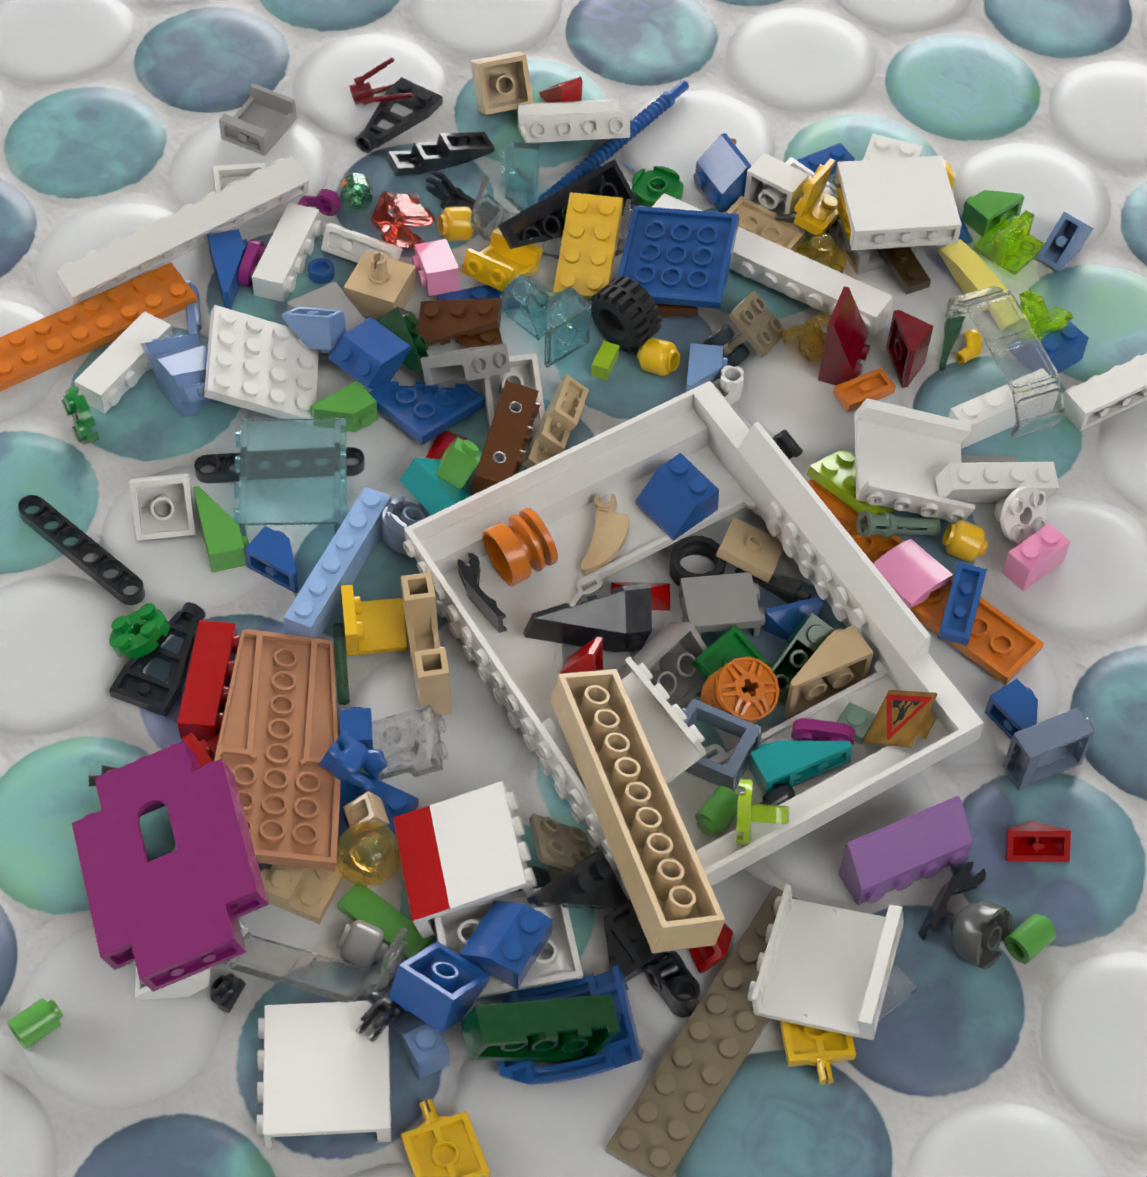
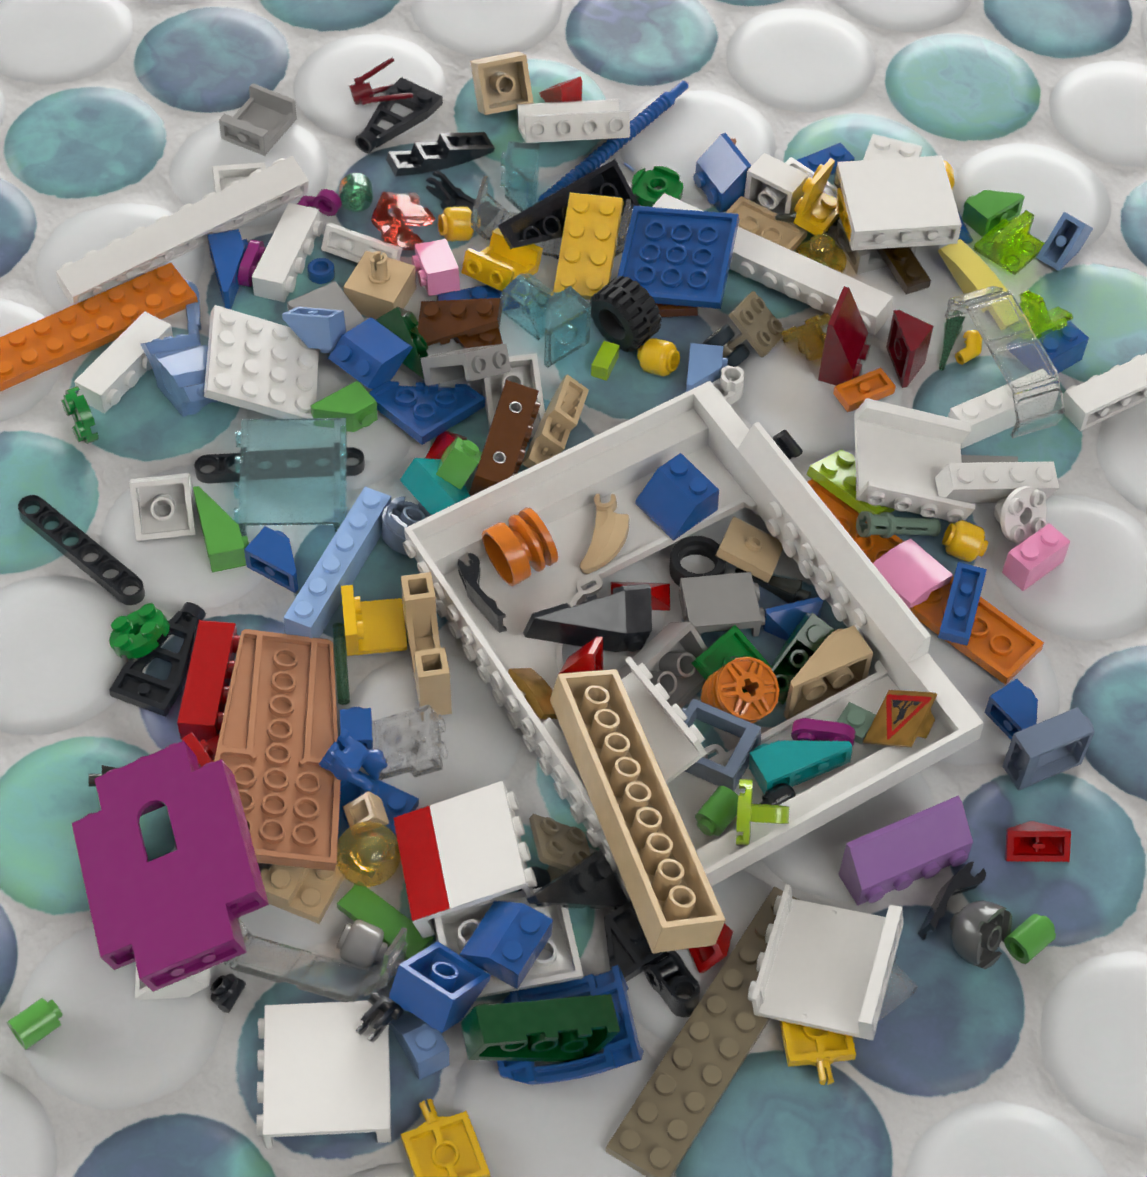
none -> pearl gold slope [508,668,557,720]

